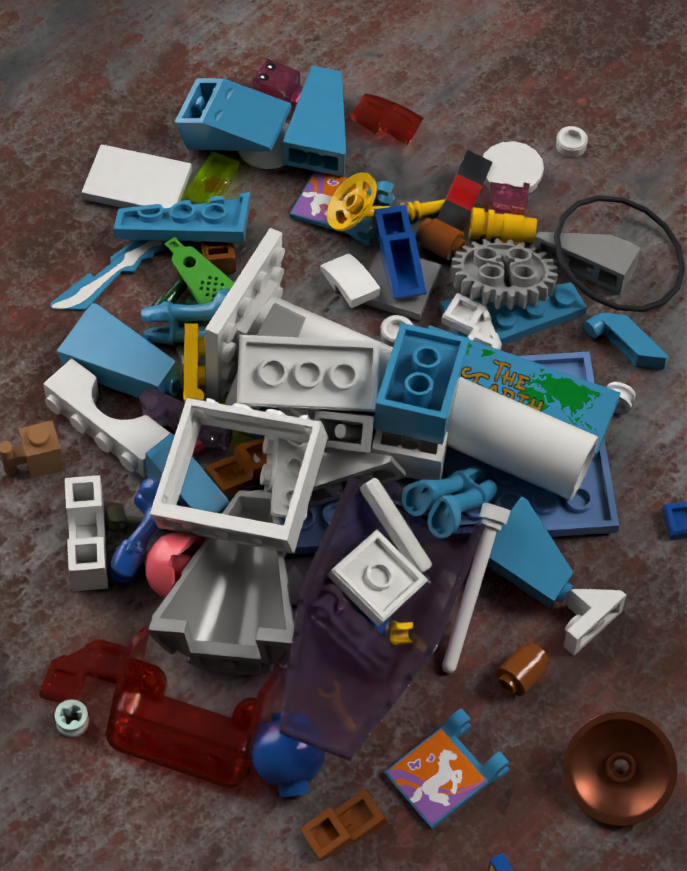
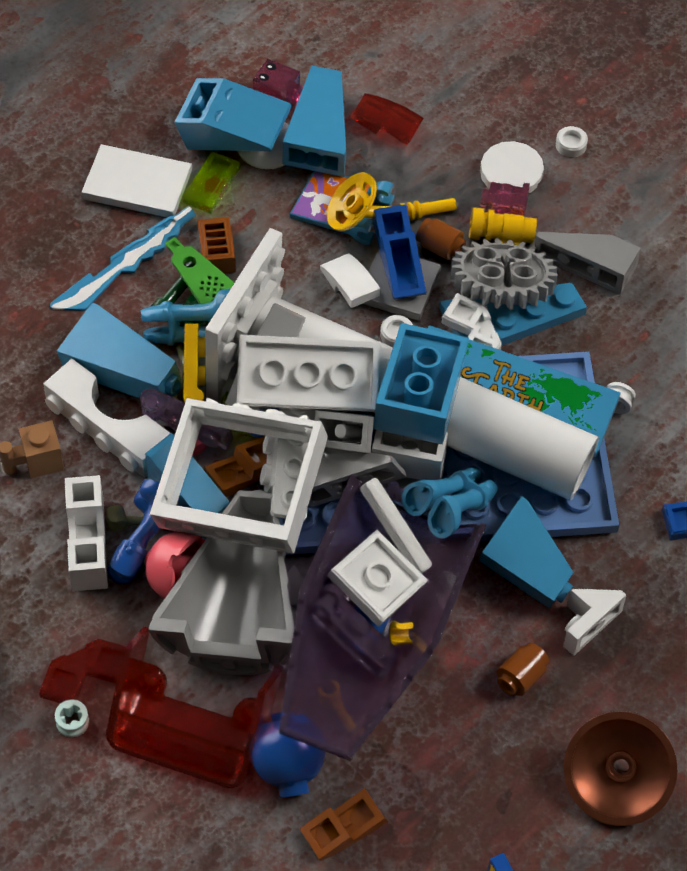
dark azure wing [113,192,251,243] -> none
flag [384,708,510,830] -> none
black sticker [437,150,493,231] -> none
white piece [442,503,510,673] -> none
black piece [554,195,685,312] -> none
dark azure piece [583,313,669,369] -> none

